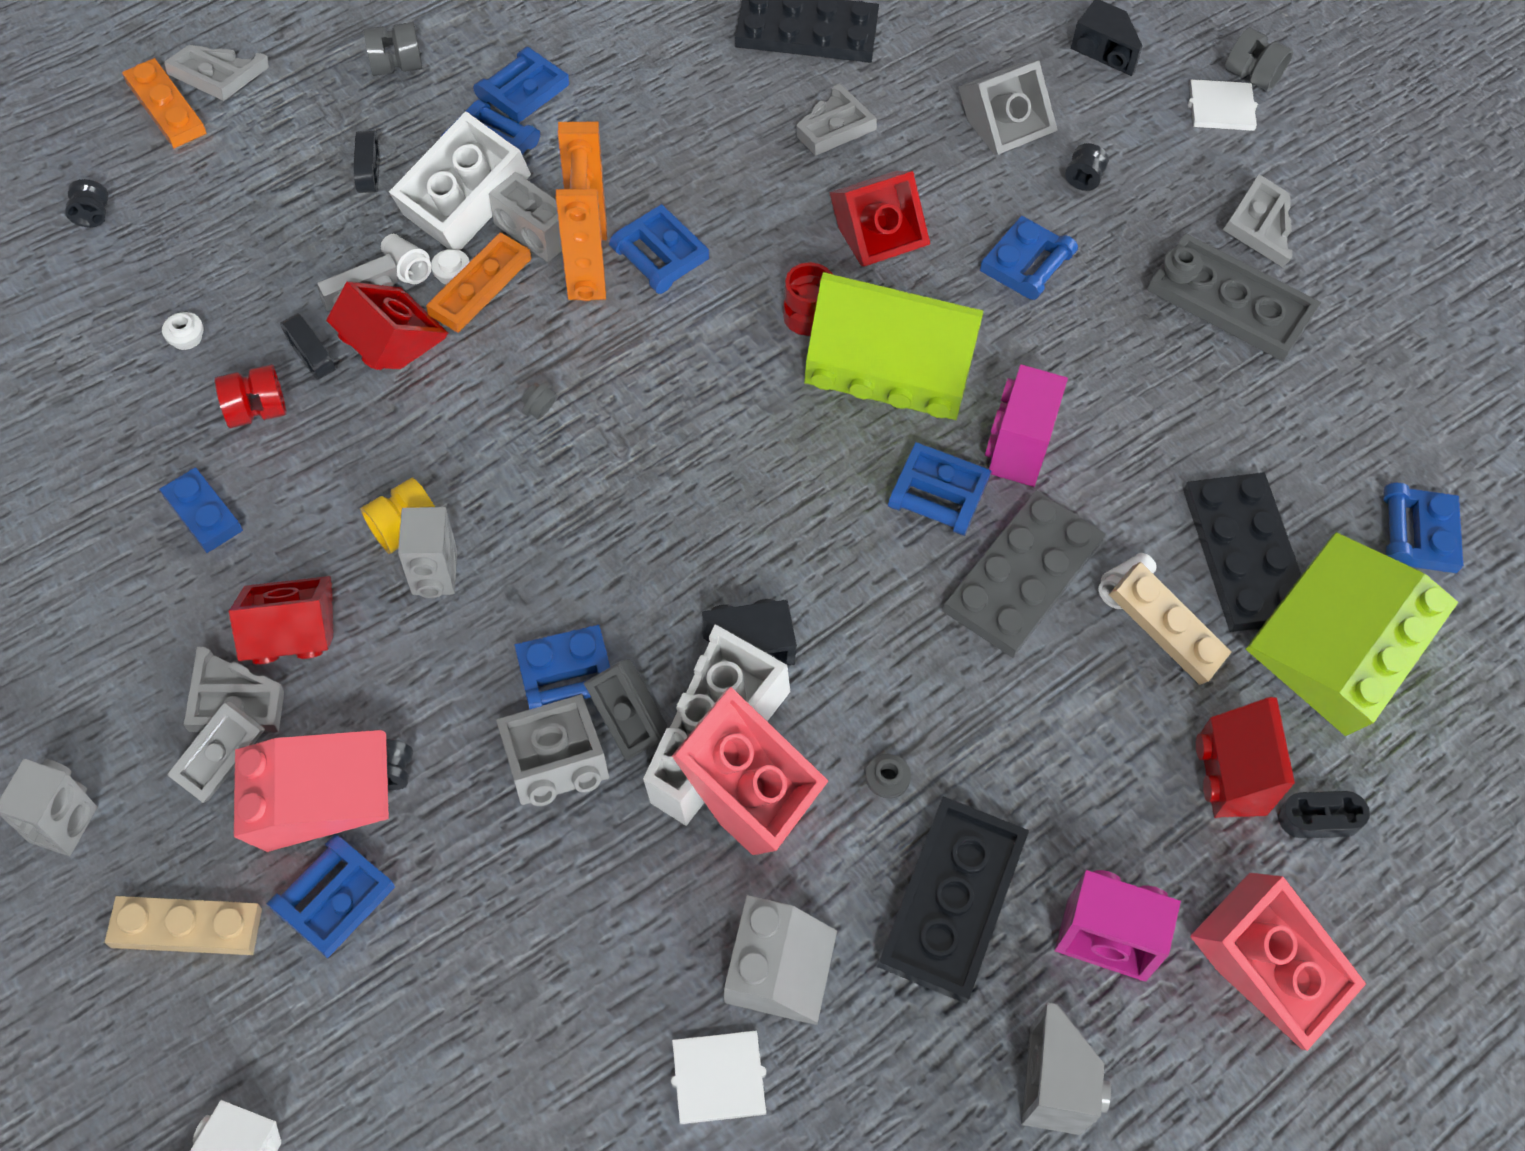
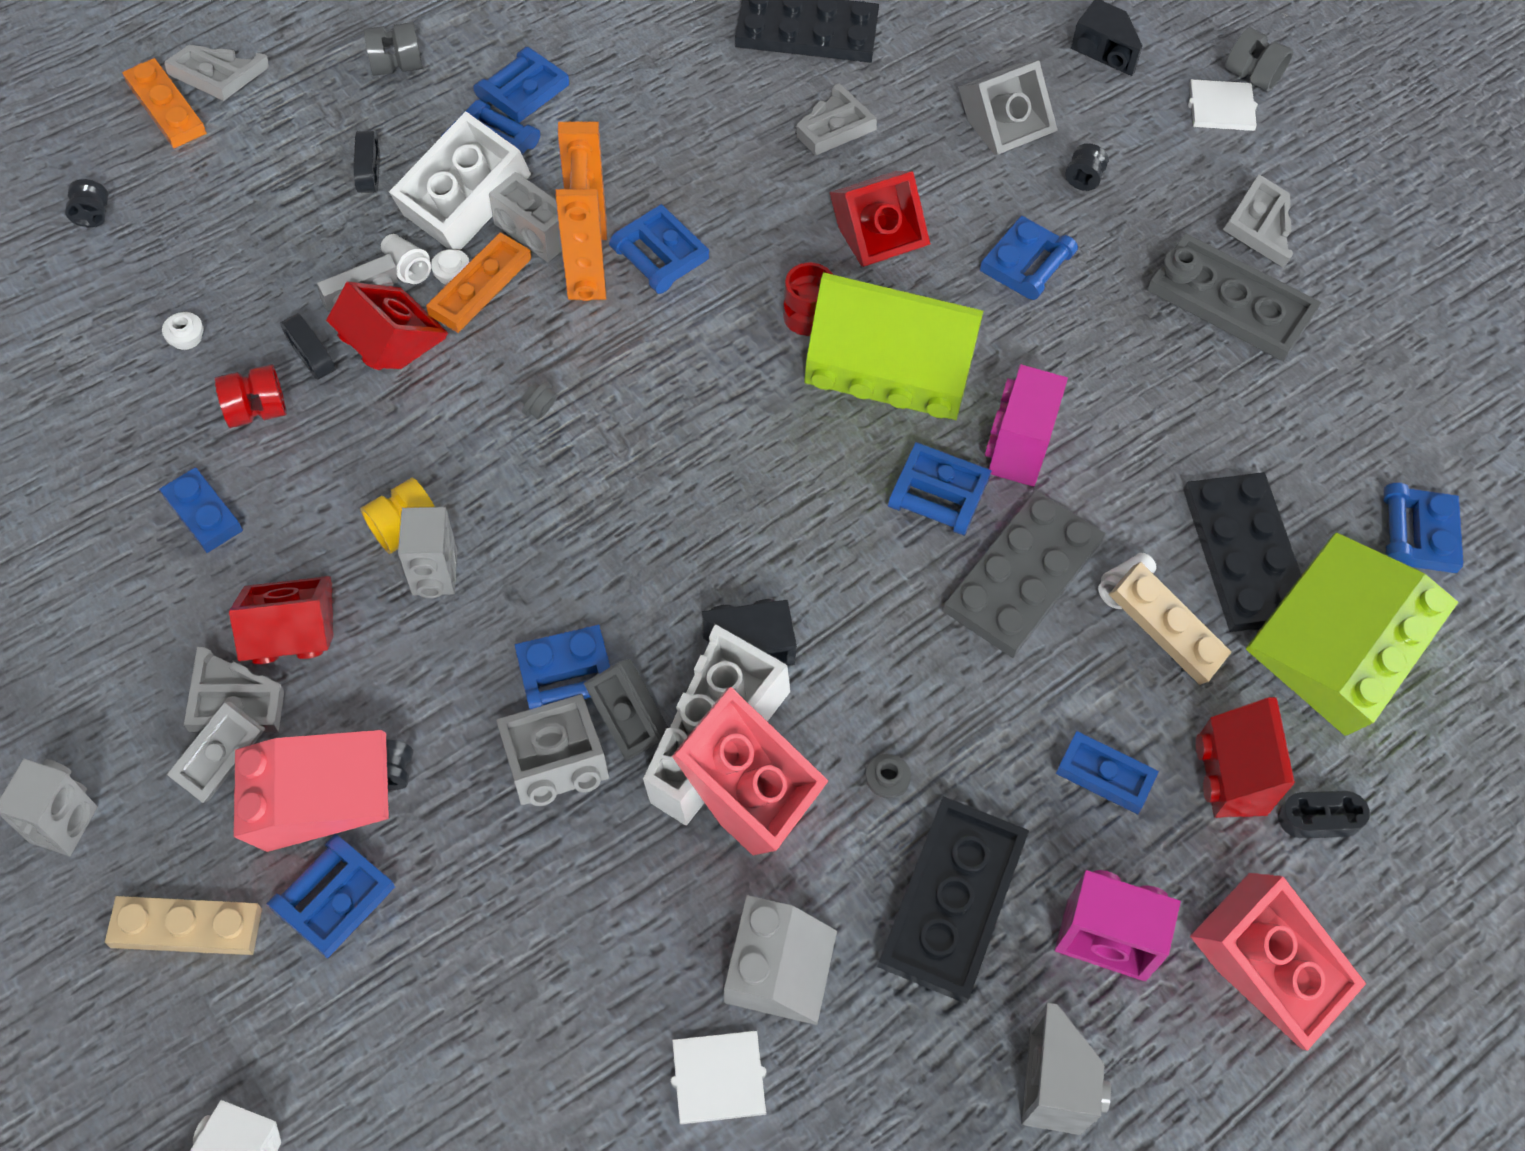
none -> blue plate [1056,731,1159,814]

